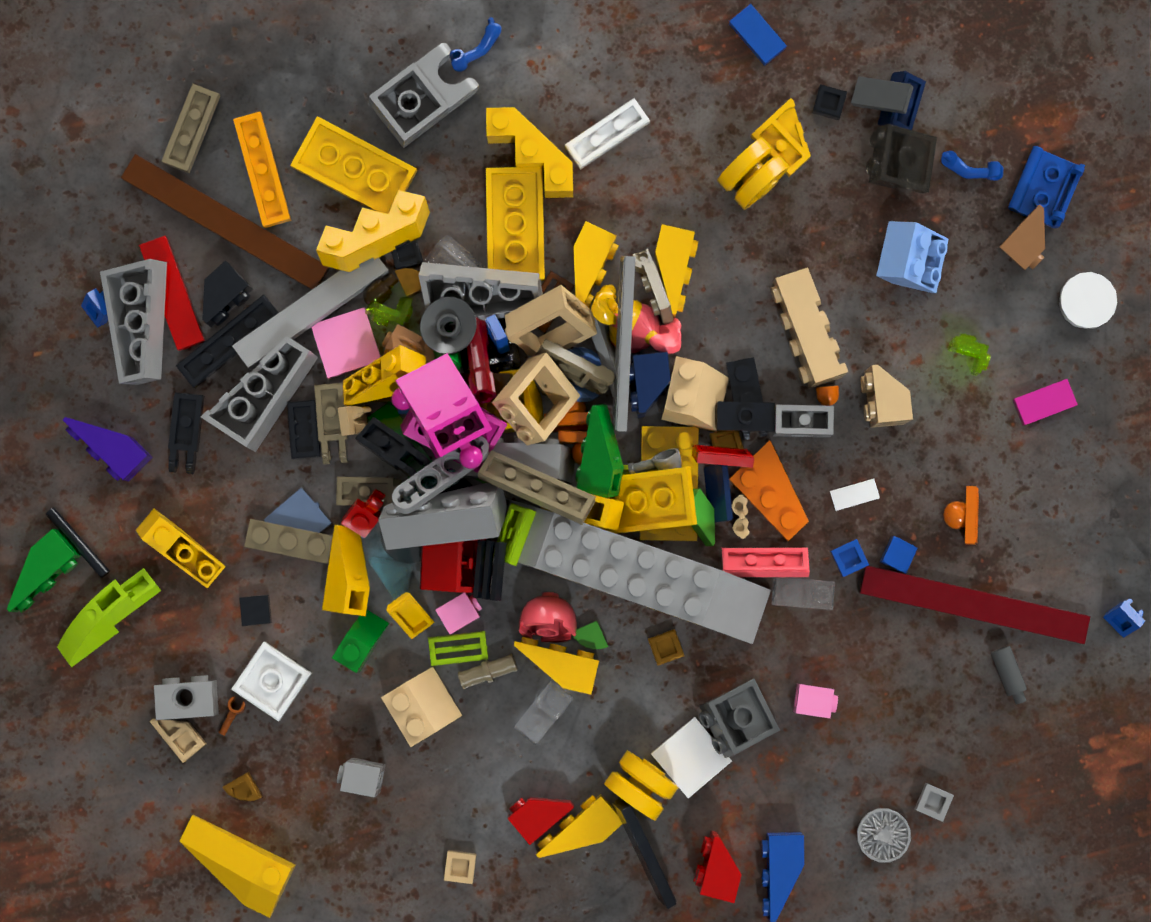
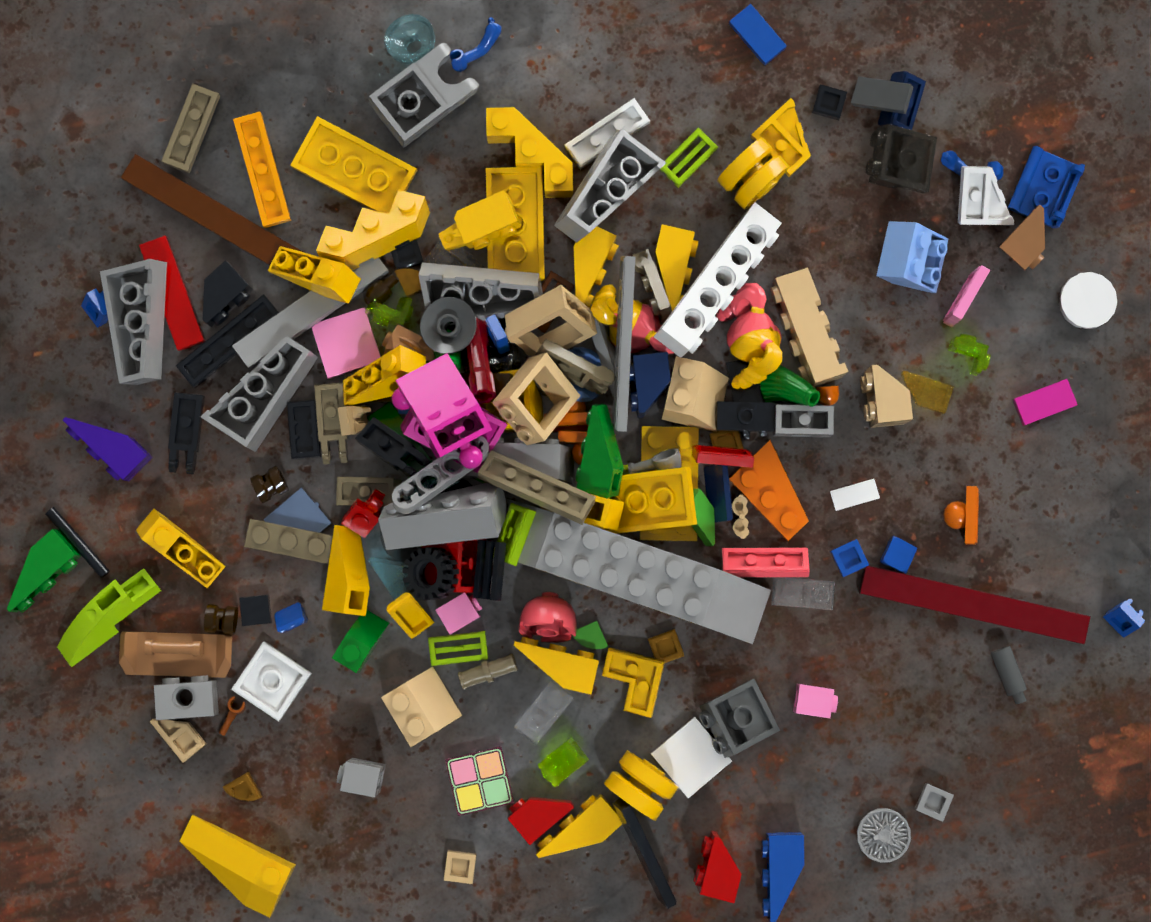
none -> medium nougat piece [119,632,232,678]
none -> dark brown wheel [204,604,238,635]
none -> dark brown wheel [250,466,289,503]
none -> yellow slope [267,246,361,304]
none -> blue slope [274,602,308,633]
none -> clear light blue piece [384,14,435,64]
none -> black tyre [403,547,459,600]
none -> yellow hinge [439,190,522,251]
none -> tile [445,746,514,816]
none -> clear neon green bracket [538,737,589,787]
none -> light grey wedge [554,129,666,242]
none -> yellow tile [602,647,665,718]
none -> white brick [654,202,782,358]
none -> lime tile [659,127,718,188]
none -> hair [716,283,782,389]
none -> green piece [760,365,820,407]
none -> clear yellow tile [901,370,954,414]
none -> bright pink tile [943,265,990,328]
none -> white wing [958,166,1014,225]

